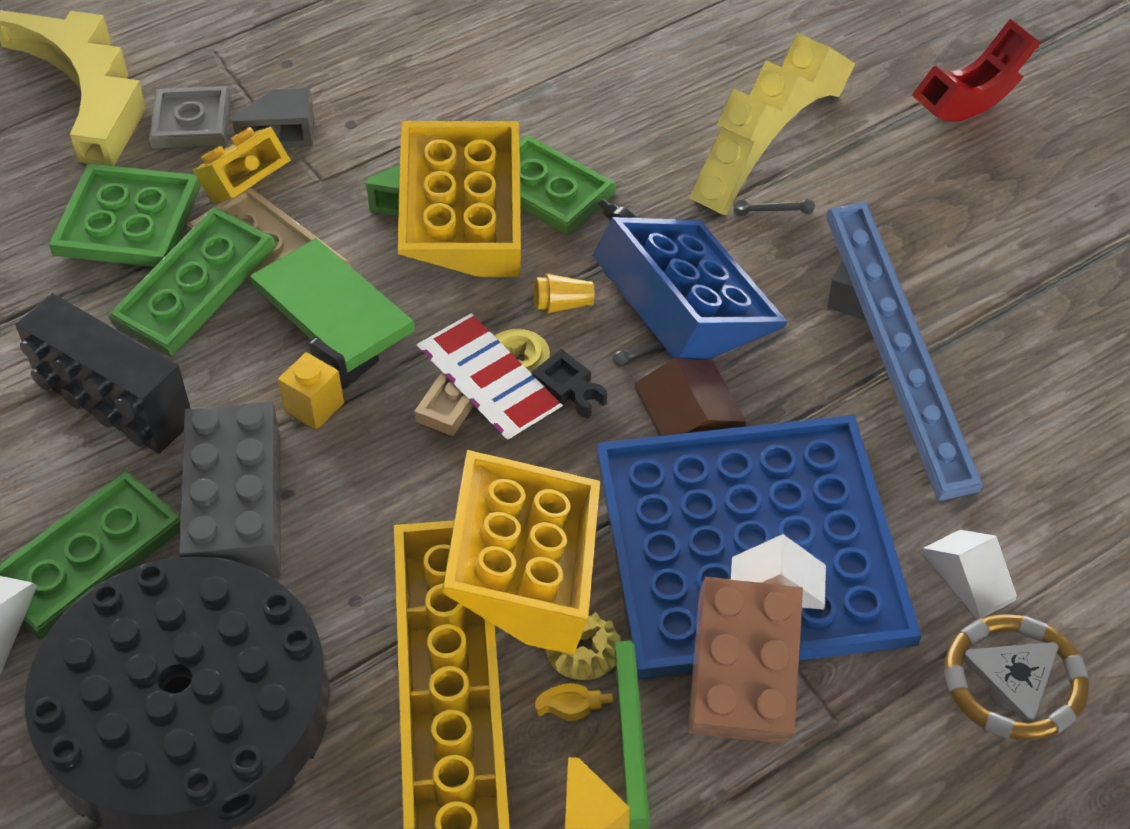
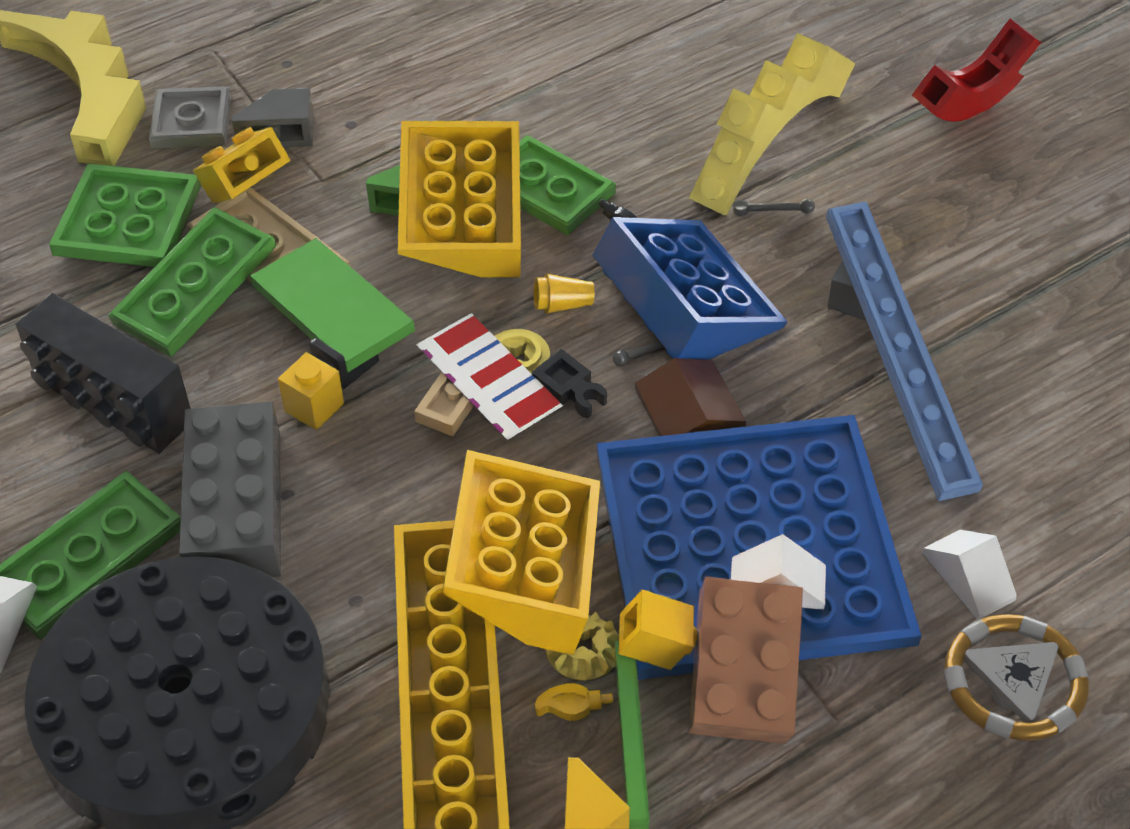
none -> yellow brick [618,589,698,670]

